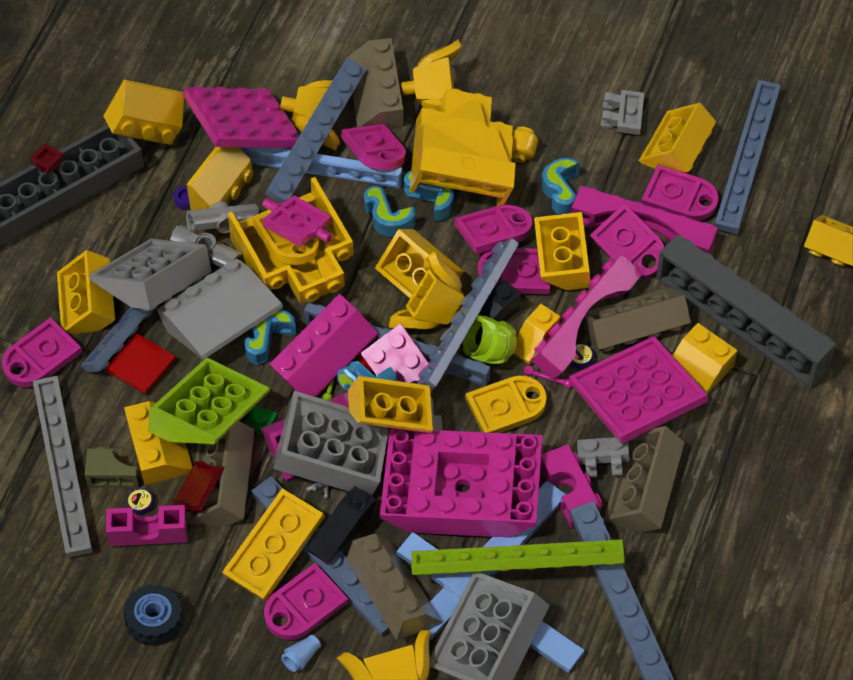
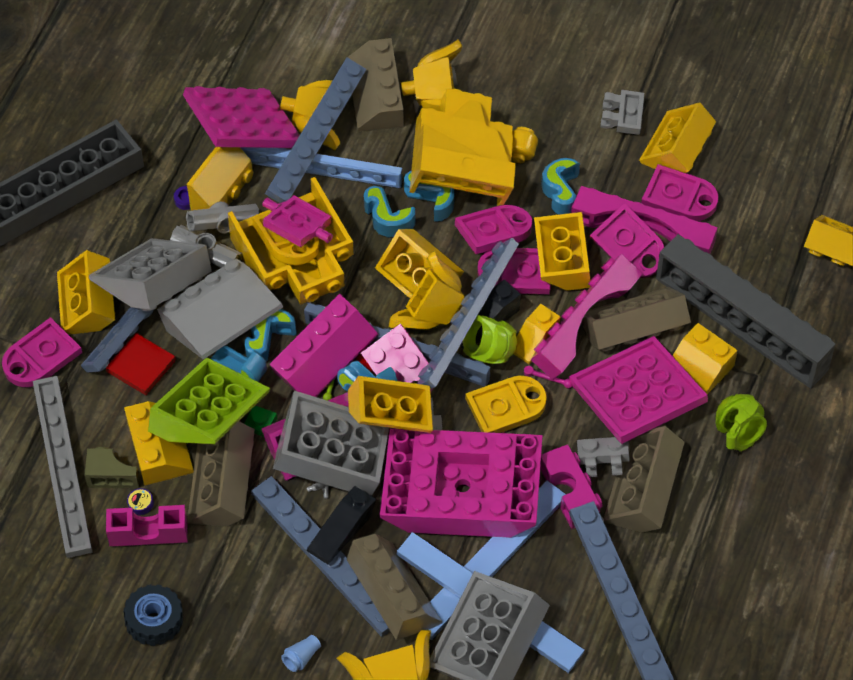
dark red plate [30,143,65,175] -> none
yellow slope [104,79,184,145] -> none
dark red piece [171,461,225,511] -> none
yellow plate [222,488,325,602] -> none
dark pink plate [264,563,349,640] -> none
dark pink plate [341,124,406,170] -> none
lime plate [411,539,624,576] -> none
tile [570,343,593,369] -> none
sand blue plate [715,80,781,234] -> none
none -> dark azure animal [211,346,267,382]
none -> lime helmet [715,394,767,452]

